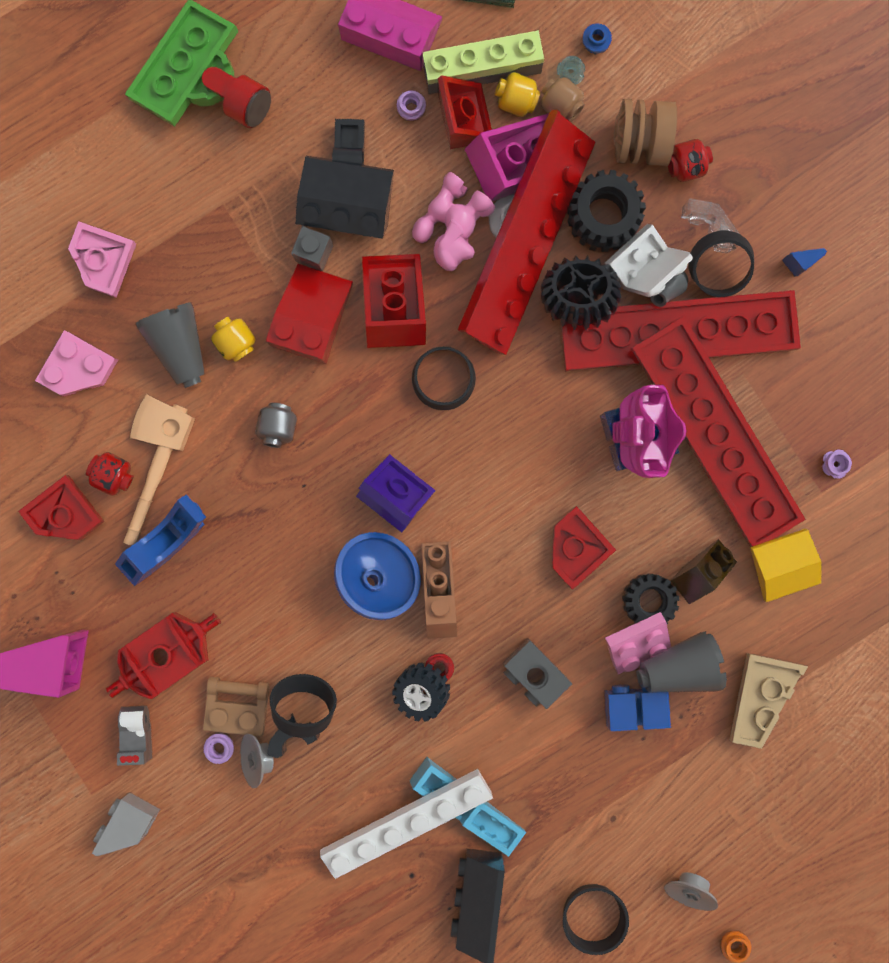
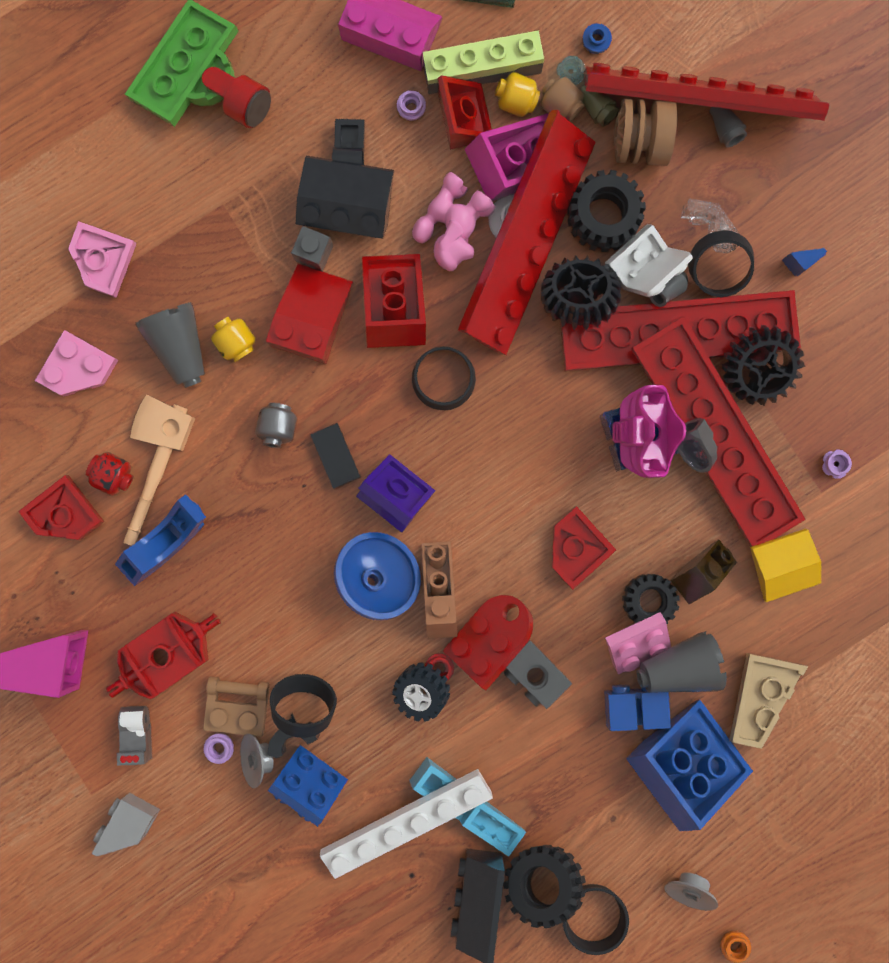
red head [667,139,713,182] -> none
none -> blue plate [268,745,348,827]
none -> black tile [310,423,361,489]
none -> red plate [443,595,533,691]
none -> black tyre [503,845,586,928]
none -> olive cone [580,85,619,127]
none -> red plate [584,63,830,121]
none -> blue slope [626,700,753,831]
none -> dark grey rock [677,418,717,473]
none -> dark grey cone [709,107,747,148]
none -> black gear [721,325,805,406]

